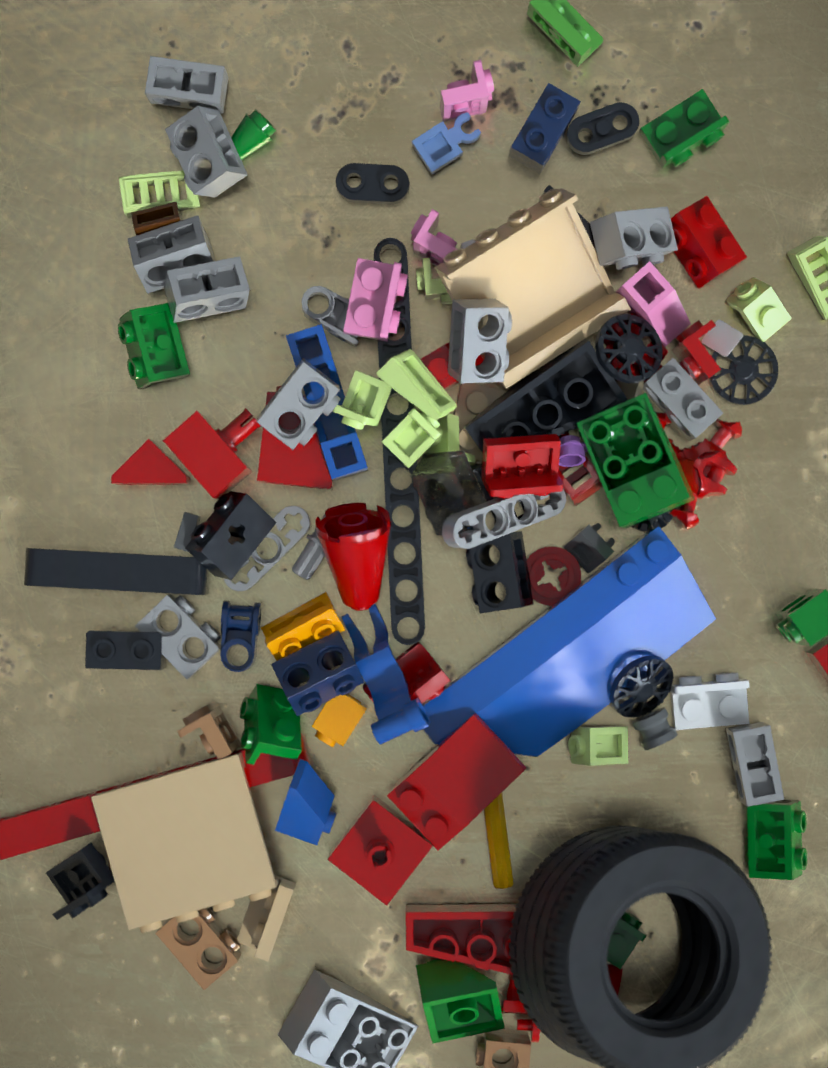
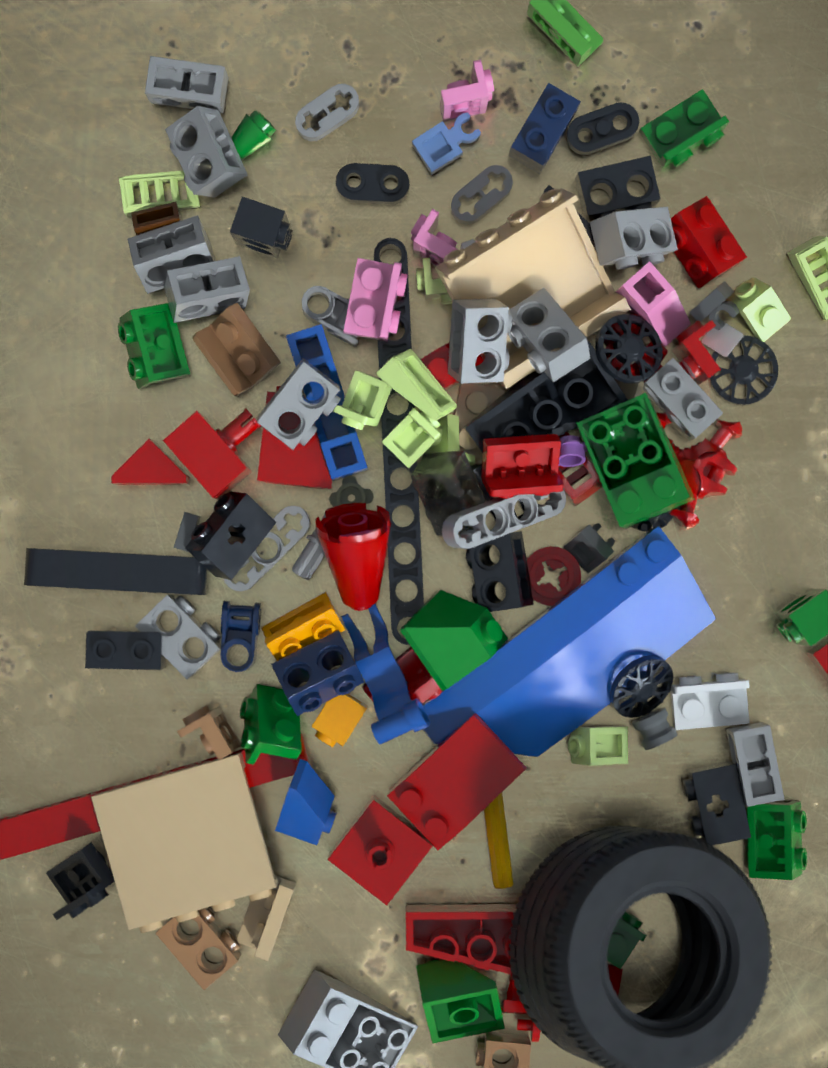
none -> medium nougat bracket [192,303,281,396]
none -> black brick [230,196,293,258]
none -> light grey beam [295,84,359,141]
none -> olive plate [329,476,374,507]
none -> green slope [400,590,508,691]
none -> light grey beam [451,165,513,225]
none -> light grey brick [508,288,590,382]
none -> black brick [575,155,661,221]
none -> black brick [683,760,751,846]
none -> dark grey tile [689,281,739,330]

